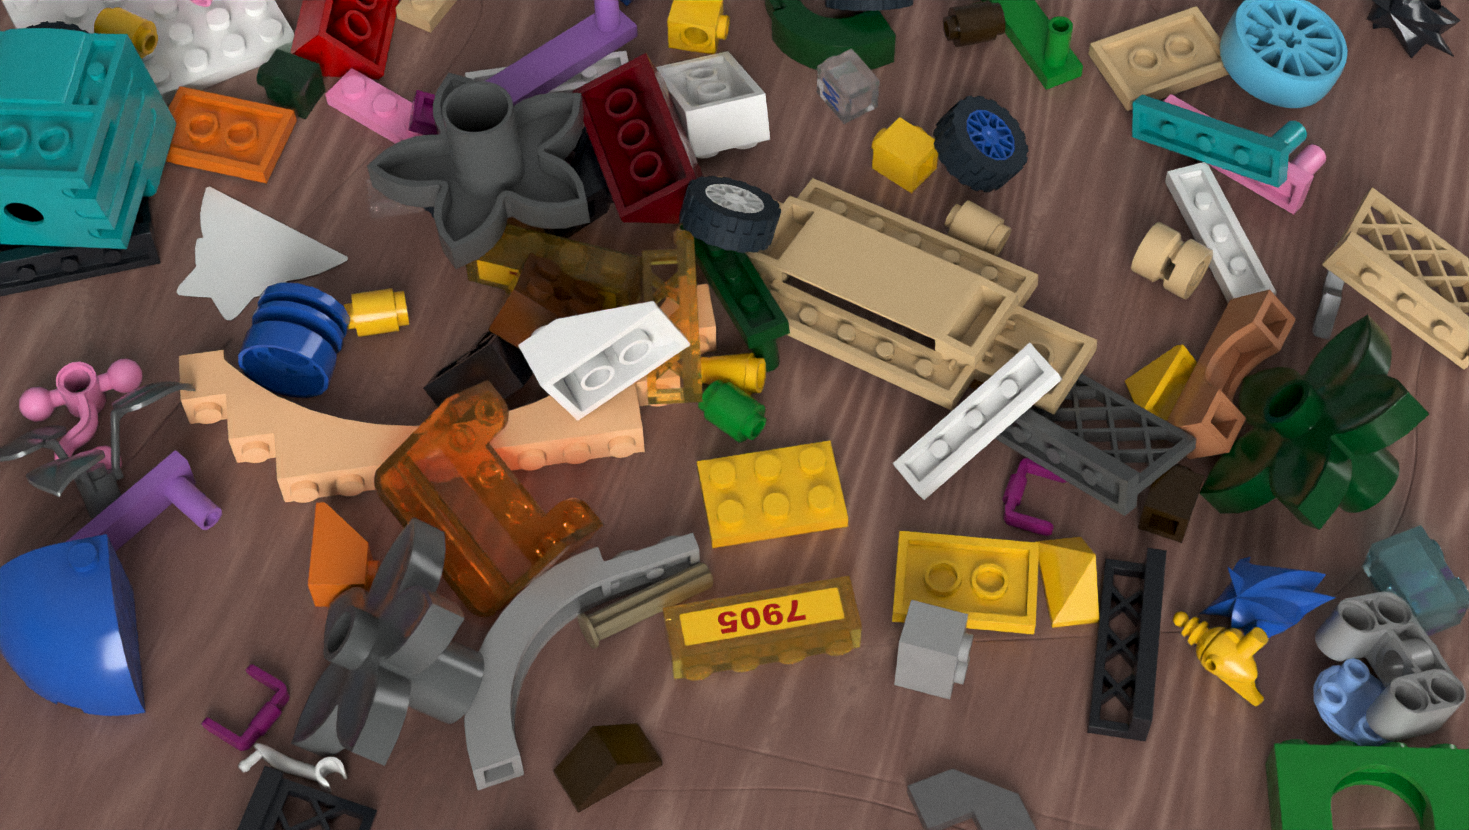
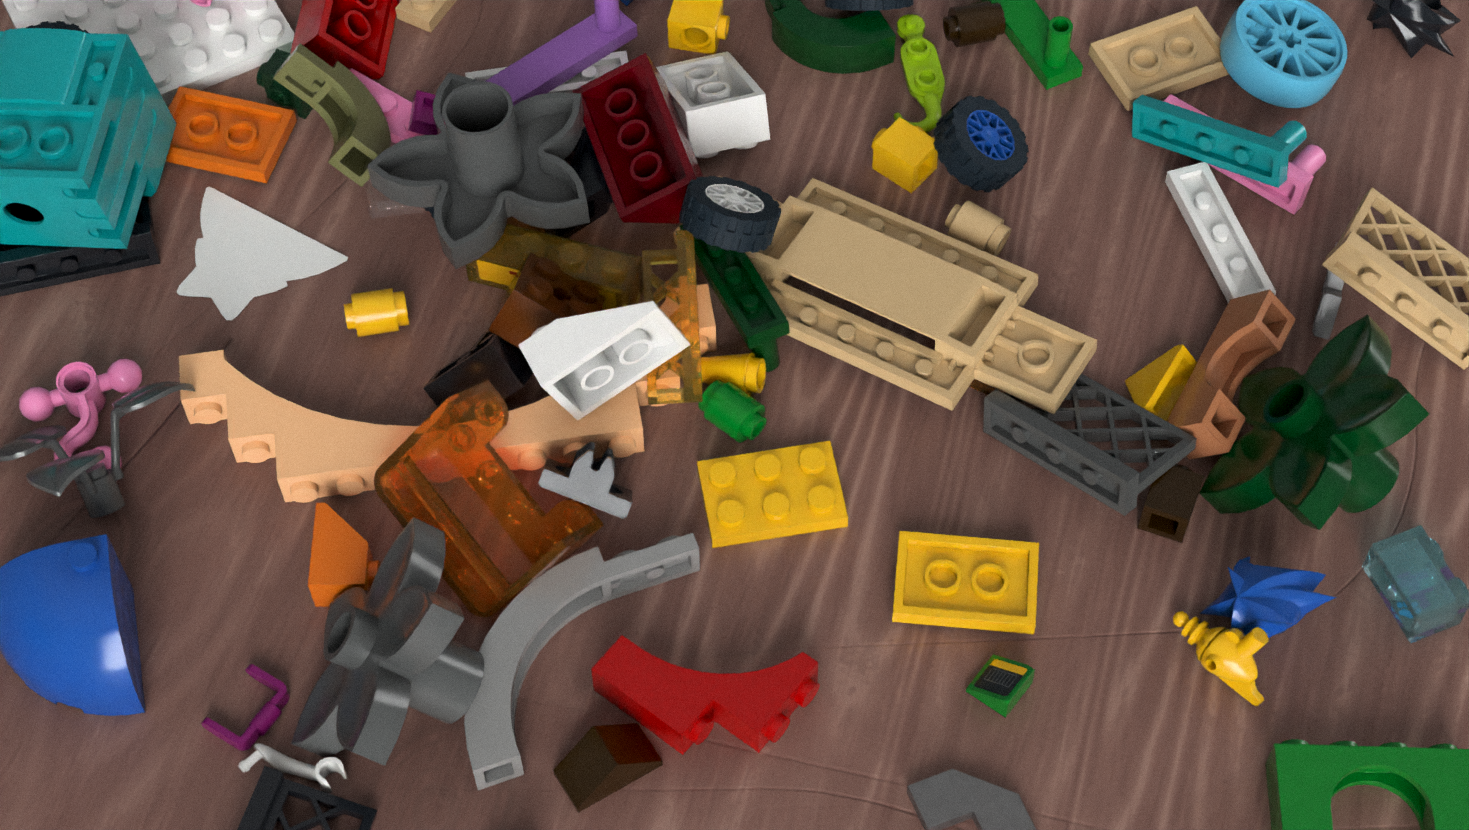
medium lavender piece [66,450,222,552] -> none
yellow brick [94,7,158,59] -> none
blue wheel [238,283,350,398] -> none
dark tan axle [577,563,713,649] -> none
clear yellow brick [663,576,862,680] -> none
clear brick [817,49,879,124] -> none
white plate [893,343,1062,500] -> none
light grey brick [894,600,974,700] -> none
magenta piece [1002,458,1067,536] -> none
yellow slope [1035,537,1099,628] -> none
black fence [1087,548,1167,741] -> none
tan wheel [1131,222,1213,300] -> none
light blue dish [1313,658,1394,746] -> none
light grey beam [1315,592,1466,741] -> none
none -> olive arch [273,44,391,187]
none -> piece [538,441,632,519]
none -> red arch [591,635,820,755]
none -> lime piece [893,14,945,133]
none -> slope [966,654,1035,718]

